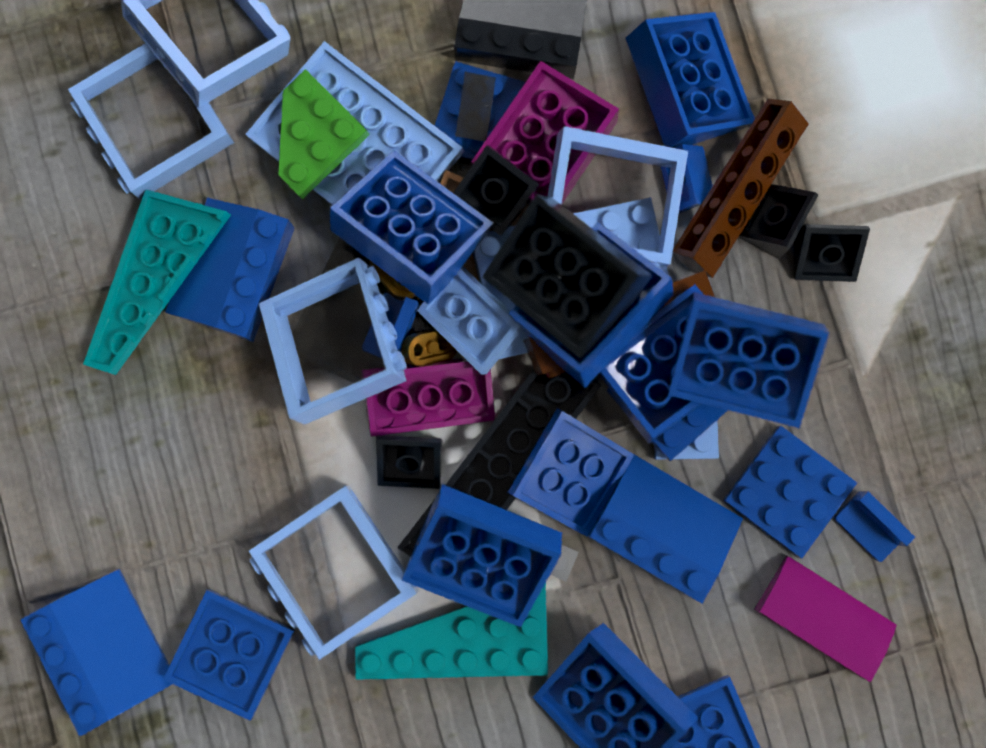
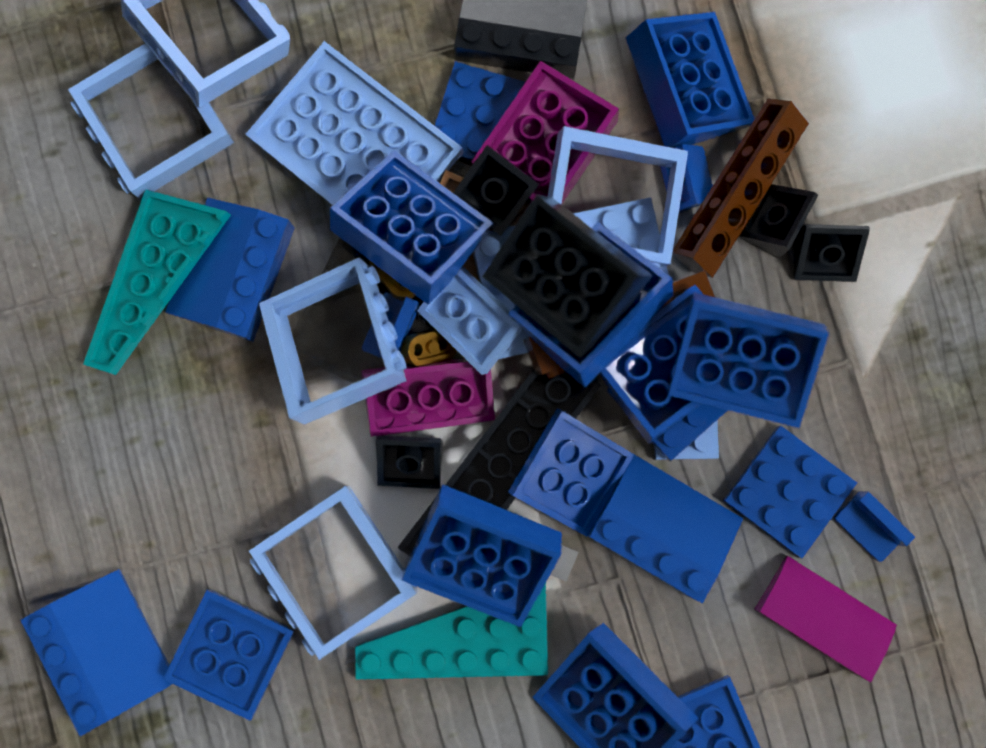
bright green plate [278,69,370,200] -> none
clear smoke slope [455,72,496,141] -> none

